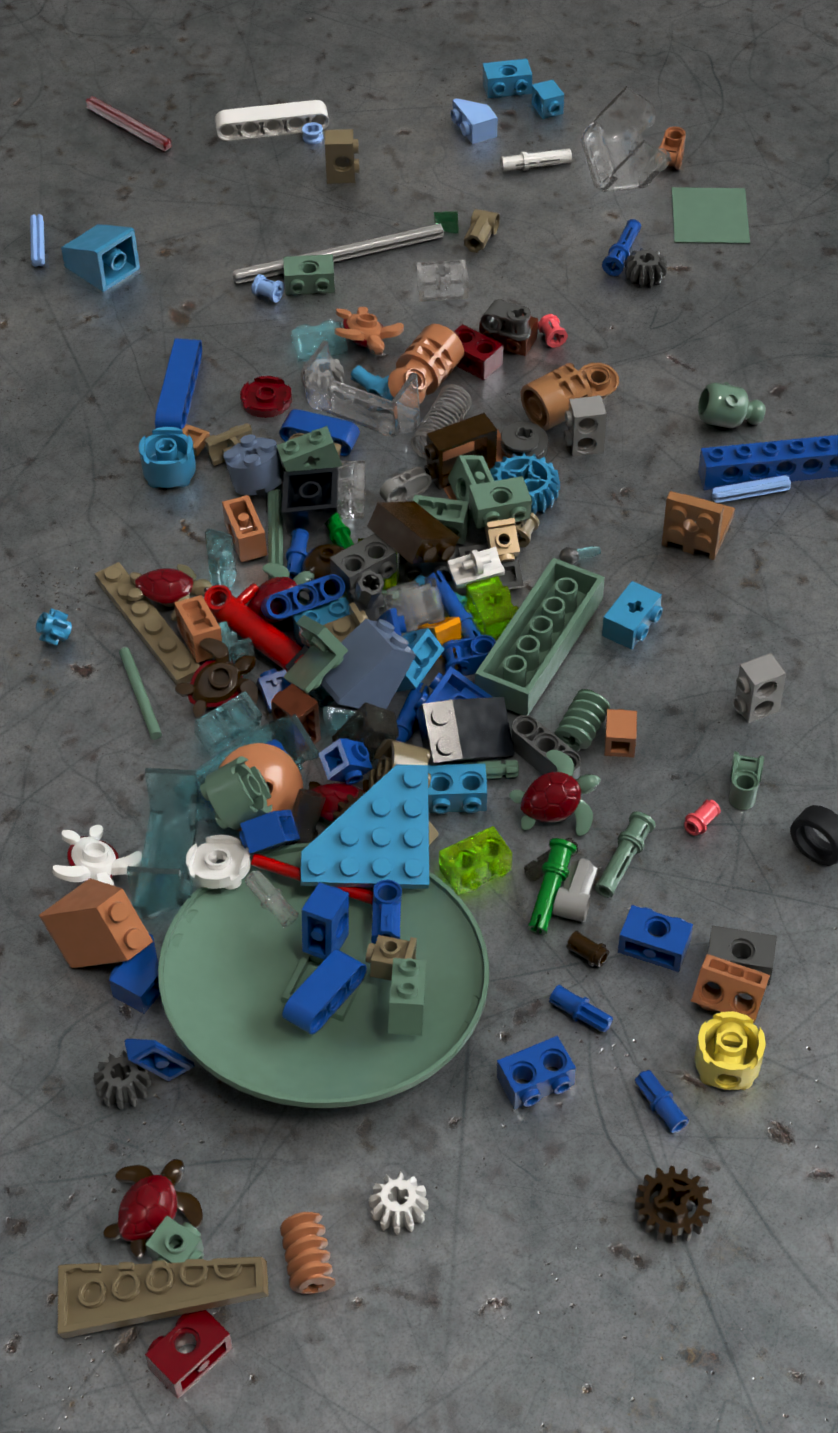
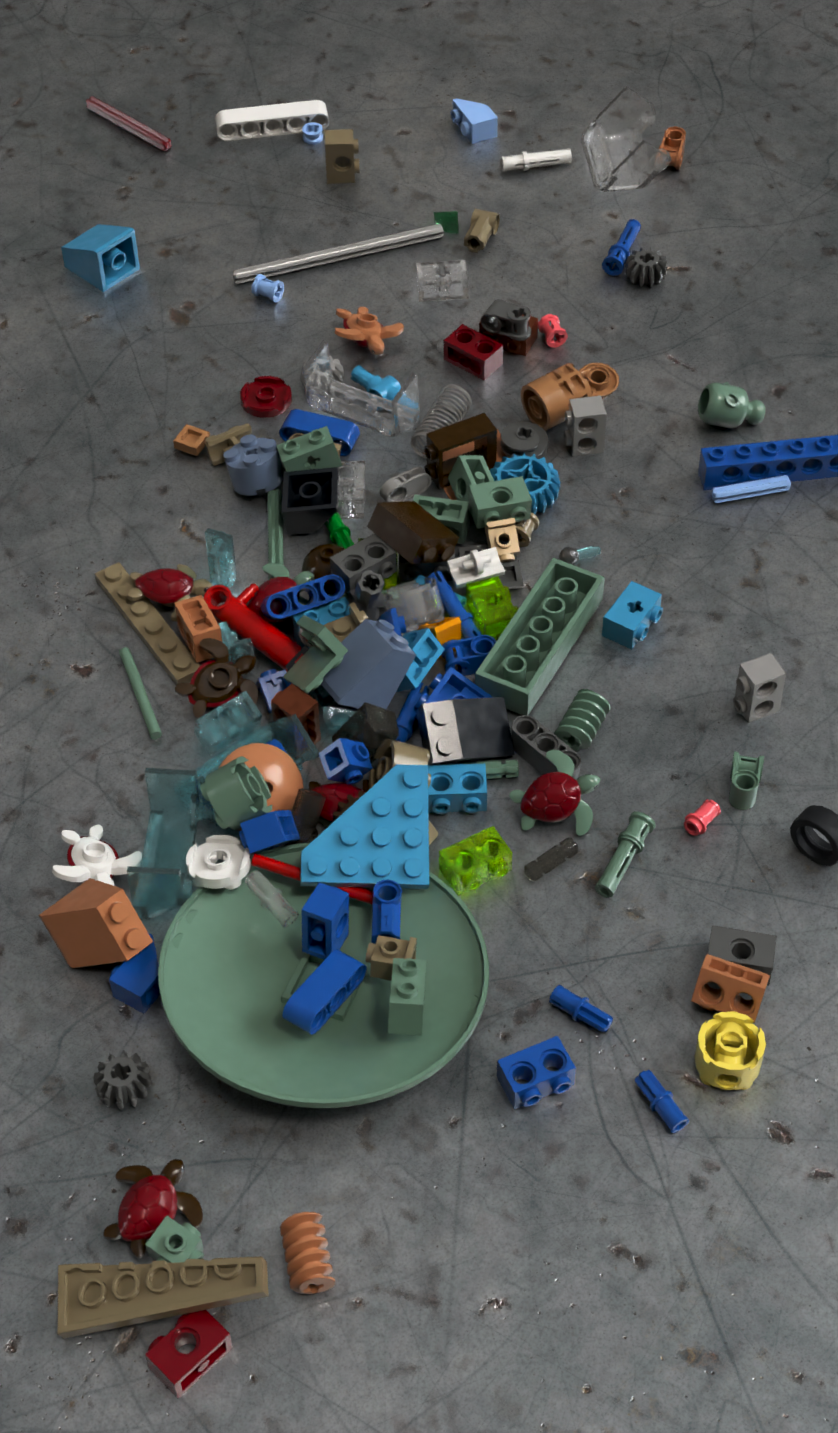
light blue axle [30,214,45,268] -> none
dark azure gear [36,608,72,646] -> none
blue slope [125,1039,195,1081] -> none
dark azure brick [139,427,196,488] -> none
blue beam [155,338,202,430] -> none
nougat brick [222,495,267,562] -> none
sand green brick [283,254,335,295] -> none
blue pin [285,529,309,579] -> none
clear light blue bracket [291,320,348,362] -> none
white gear [369,1171,429,1235] -> none
nougat cylinder [388,324,464,407] -> none
dark azure brick [483,59,533,98] -> none
green pin [527,838,577,935] -> none
dark azure brick [532,80,564,119] -> none
light grey piece [553,859,598,922] -> none
dark brown pin [566,931,609,967] -> none
nougat brick [604,709,637,757] -> none
blue brick [618,905,693,972] -> none
dark brown gear [634,1166,712,1243] -> none
medium nougat bracket [661,491,735,560] -> none
sand green piece [671,187,750,244] -> none

